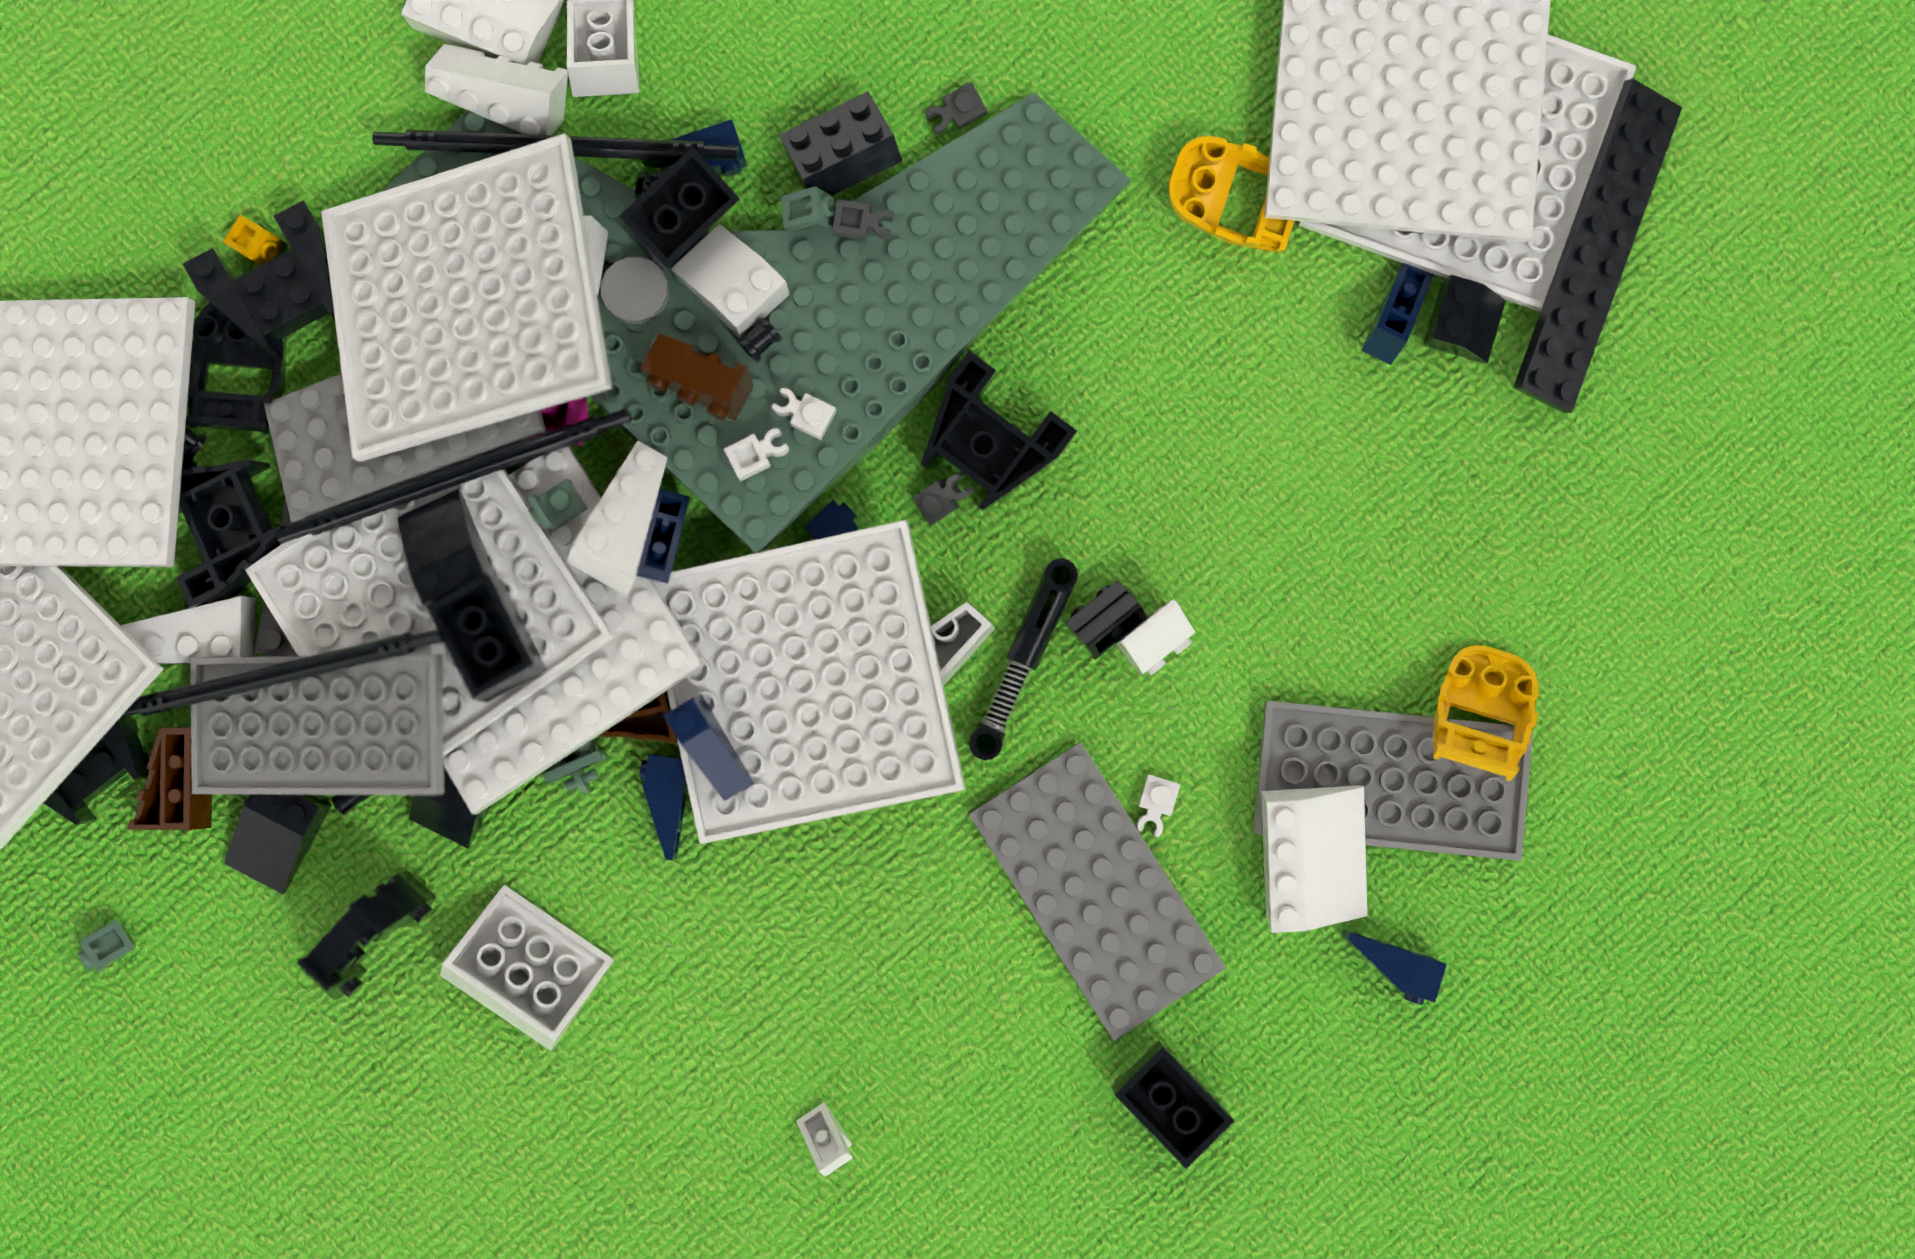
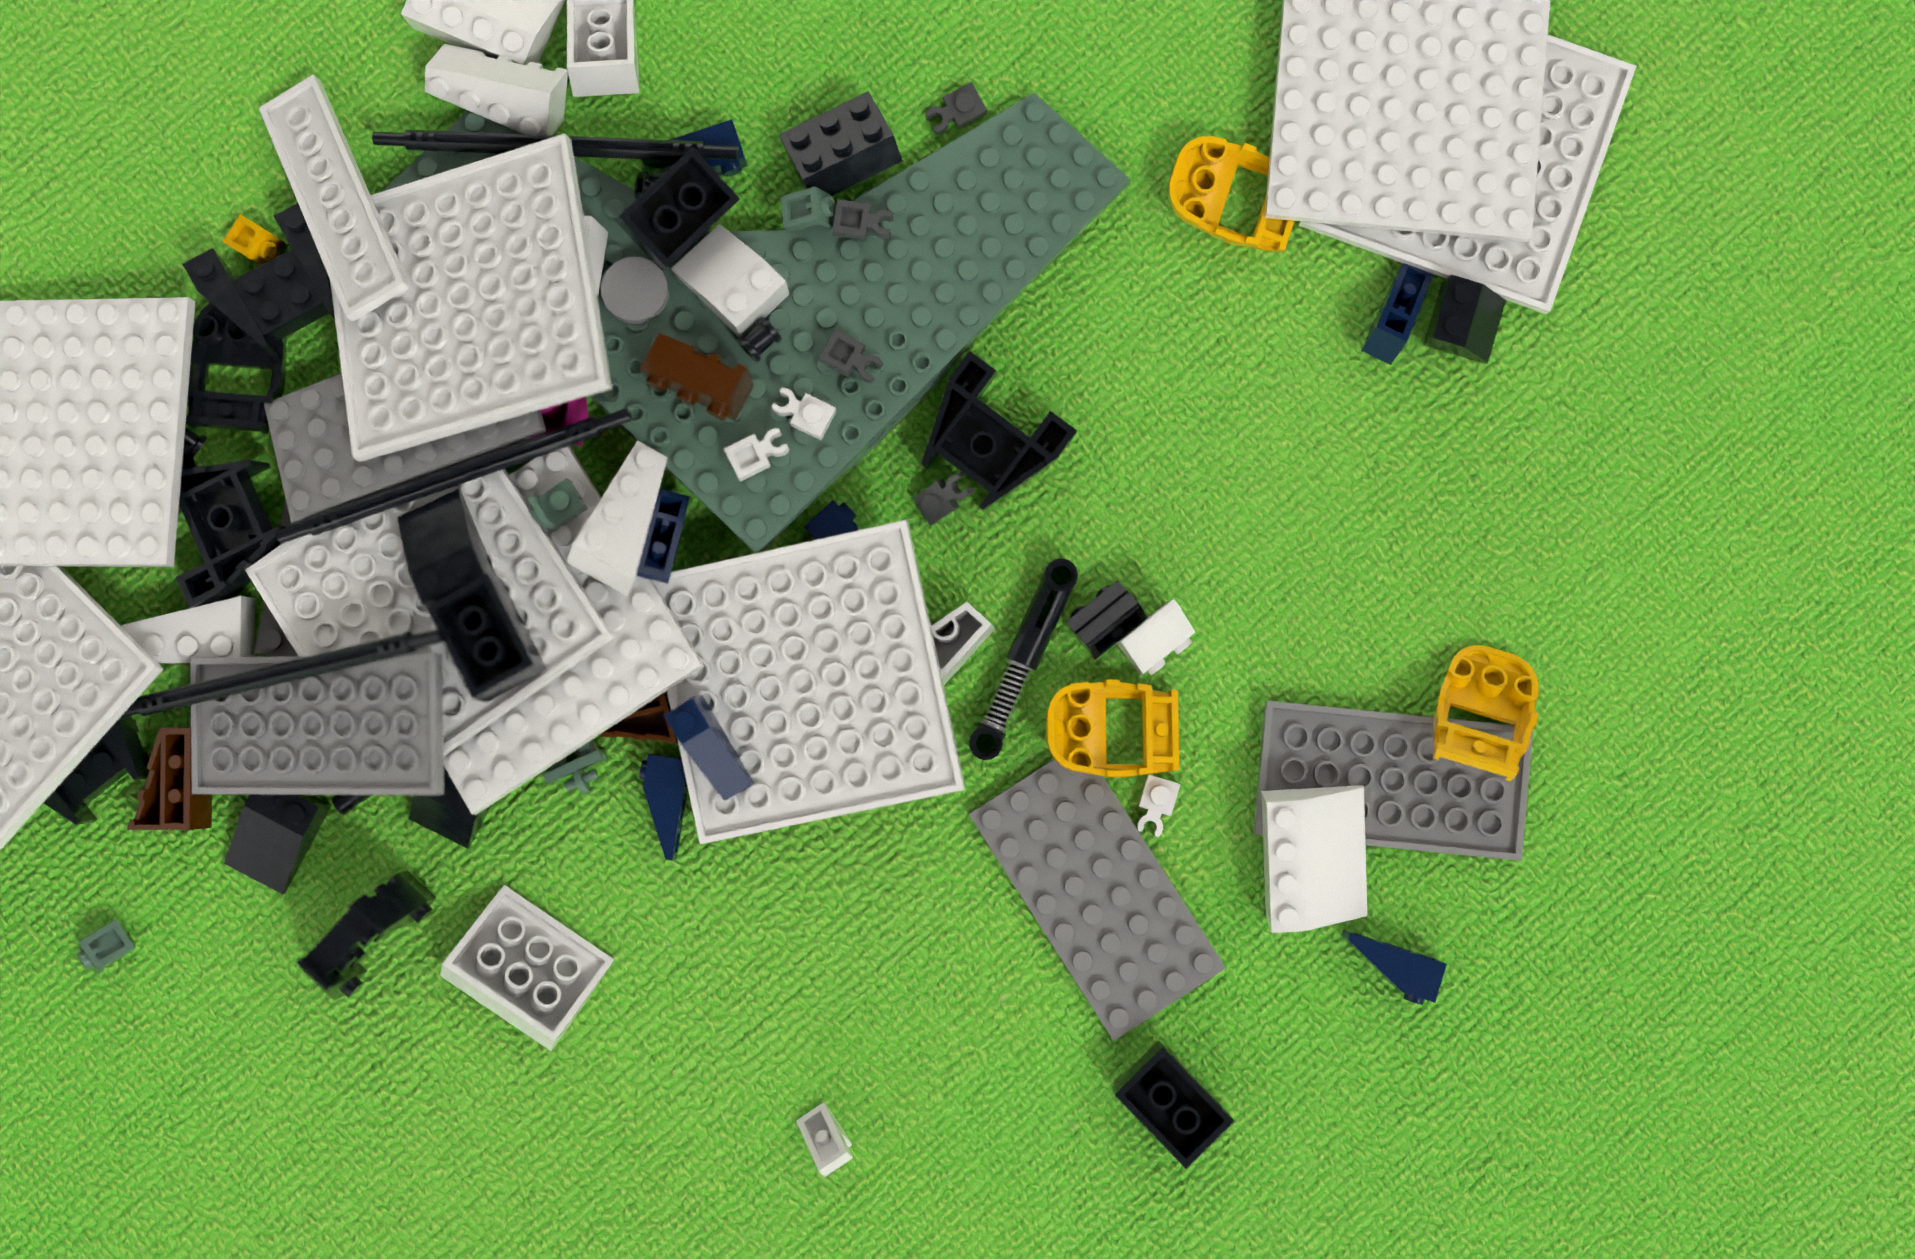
black plate [1513,78,1683,413] -> none
none -> white plate [259,74,410,321]
none -> dark grey plate [818,329,883,384]
none -> yellow slope [1046,679,1179,778]

